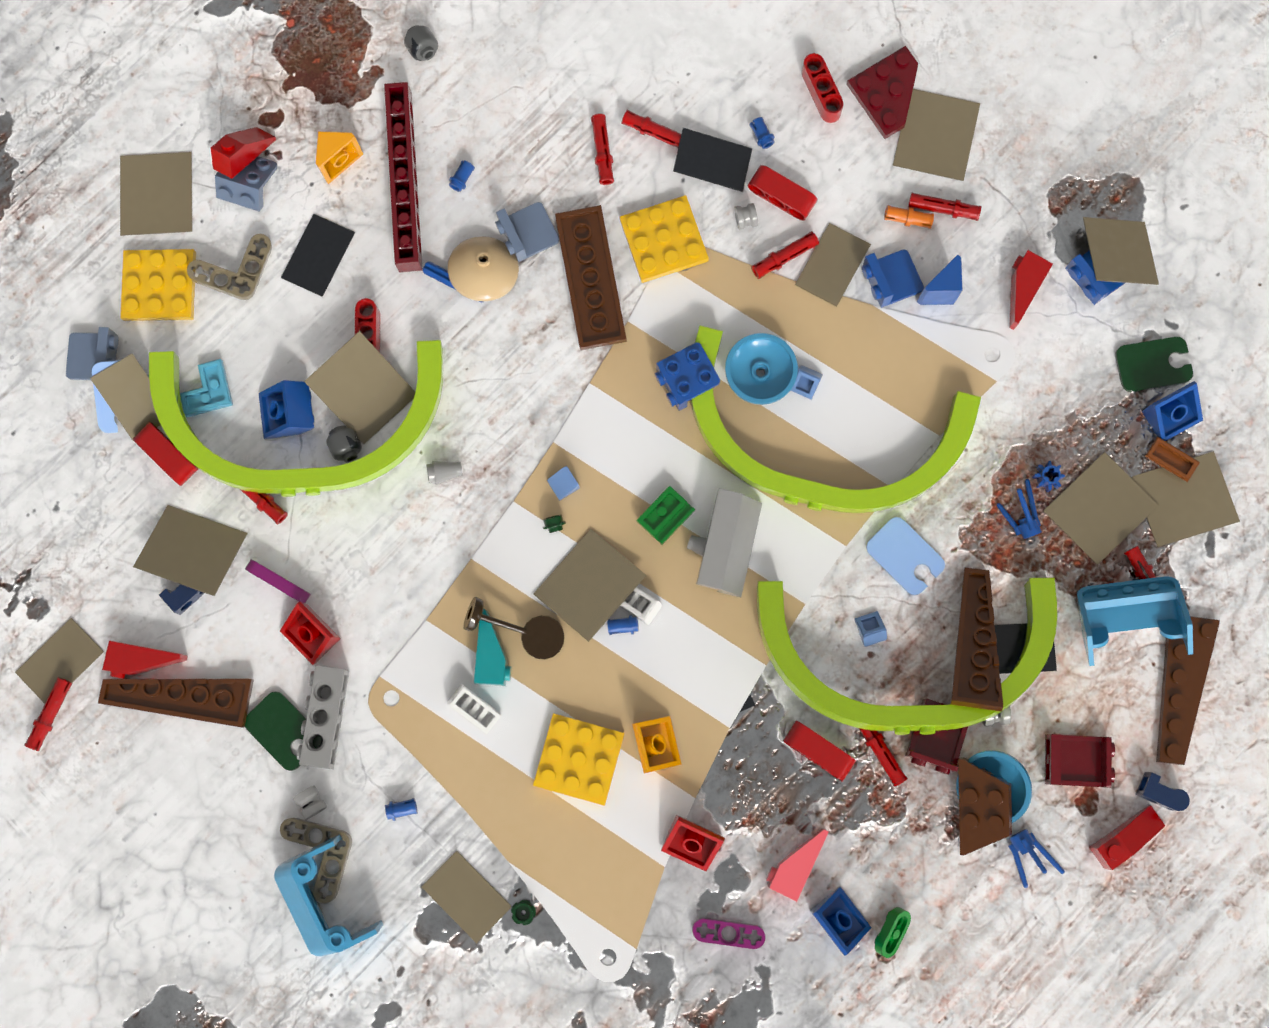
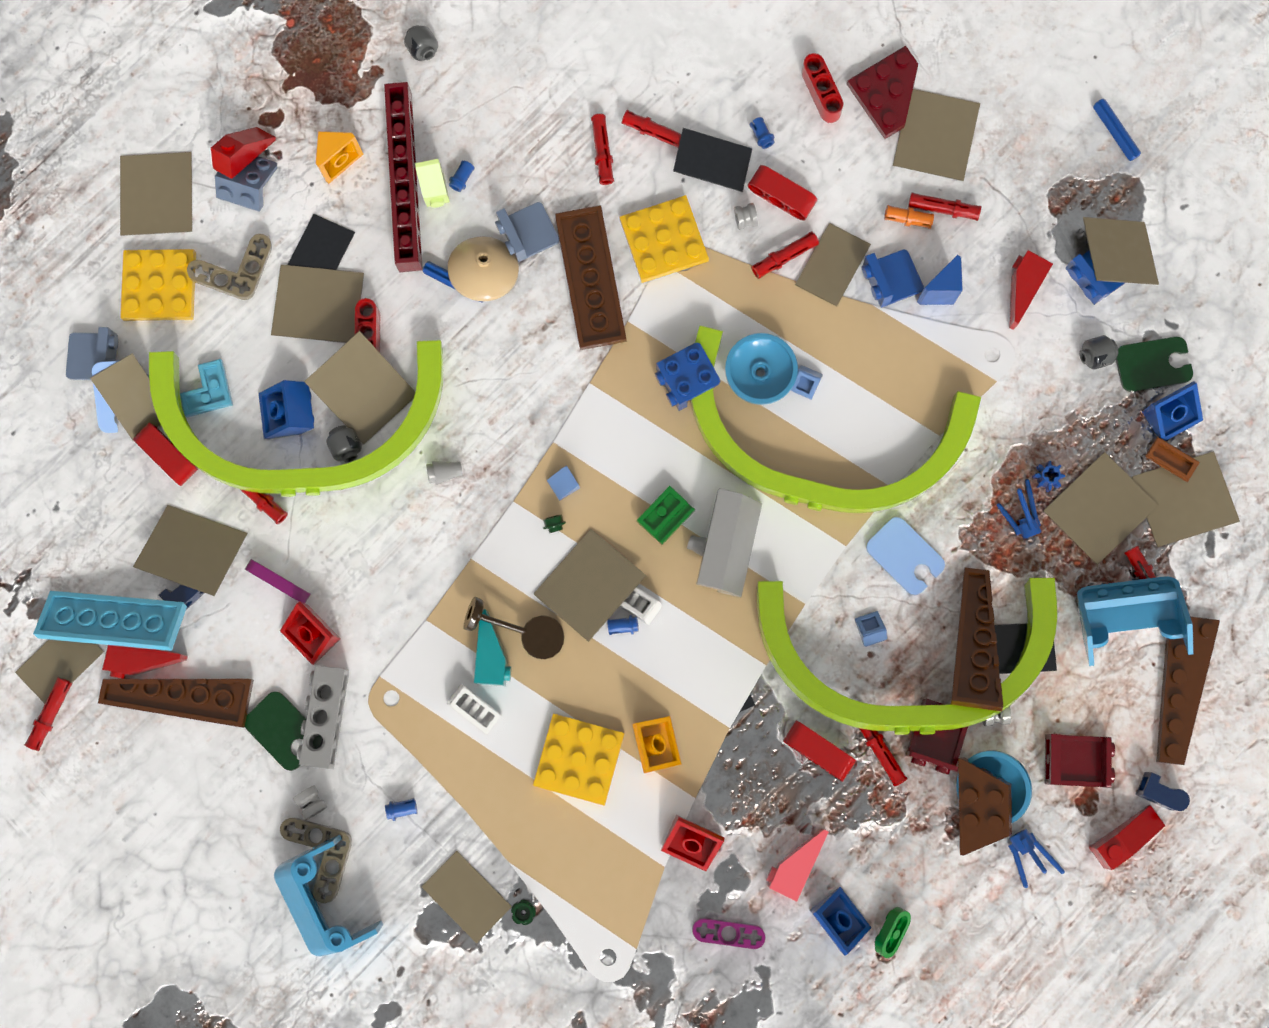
none -> medium azure plate [33,591,187,651]
none -> dark tan piece [271,265,364,343]
none -> yellowish green slope [415,159,450,208]
none -> dark grey head [1079,335,1118,370]
none -> blue axle [1093,99,1141,161]

